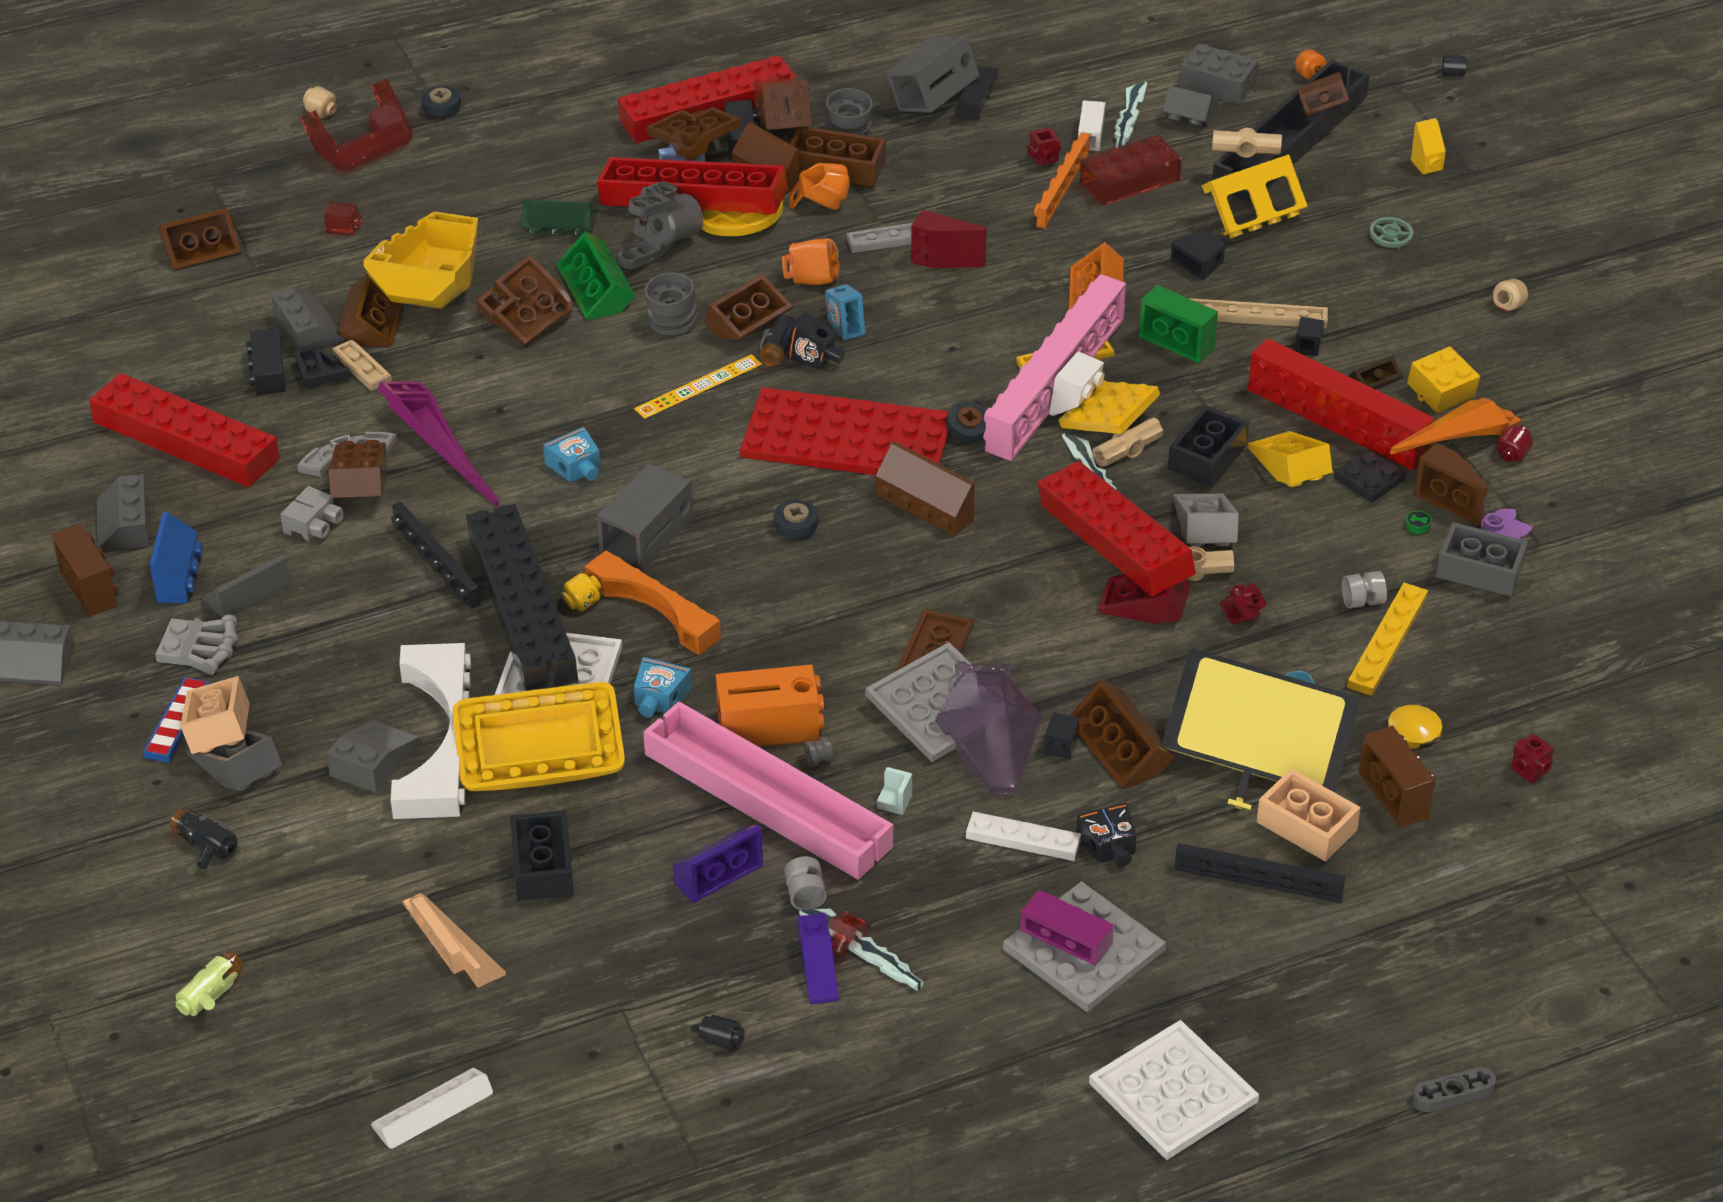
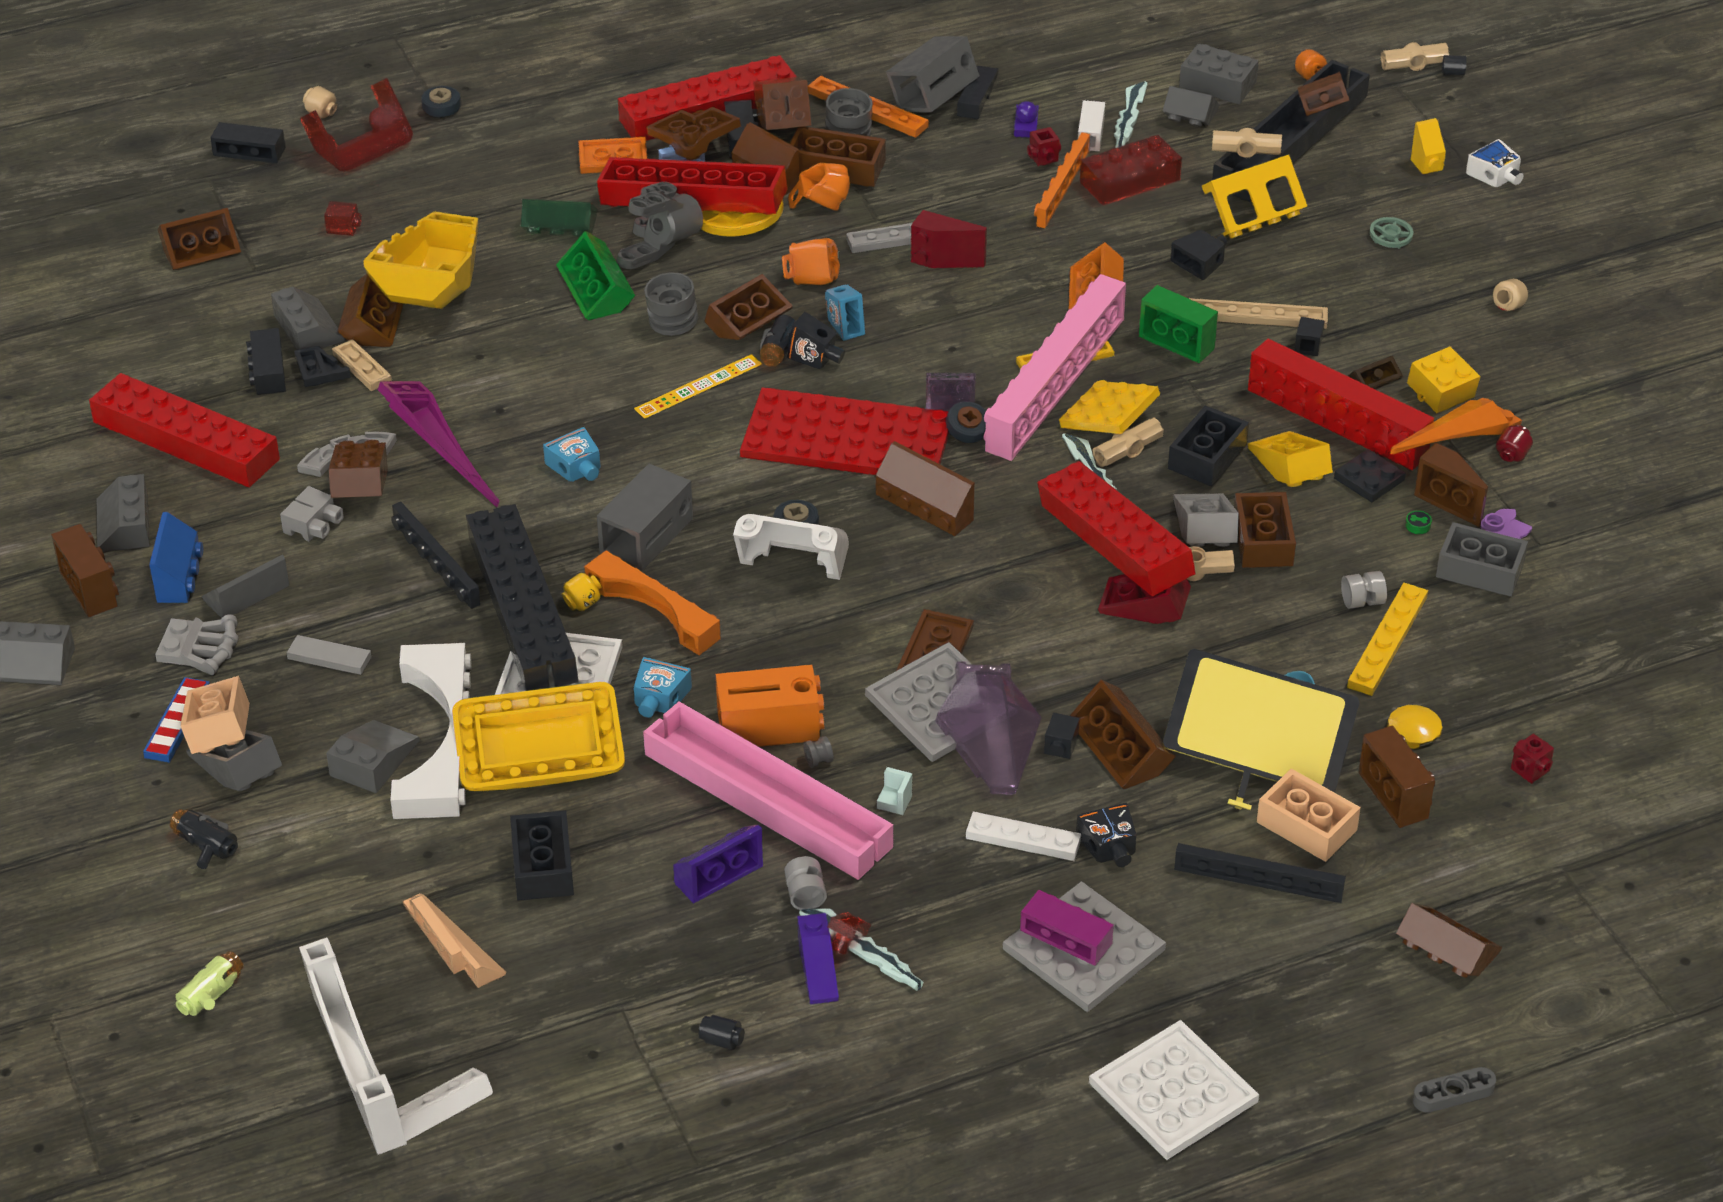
reddish brown slope [476,254,573,348] -> none
white slope [1049,351,1104,416] -> none
dark red brick [1219,583,1267,625] -> none
none -> black brick [210,122,286,163]
none -> light grey tile [287,635,371,675]
none -> white arch [299,938,407,1155]
none -> orange tile [579,137,647,174]
none -> white windscreen [733,514,849,580]
none -> orange plate [808,76,928,138]
none -> clear purple slope [926,373,976,411]
none -> dark purple tile [1014,101,1039,137]
none -> reddish brown brick [1234,492,1296,568]
none -> tan piece [1380,42,1449,71]
none -> slope [1396,903,1502,978]
none -> white torso [1466,139,1524,187]

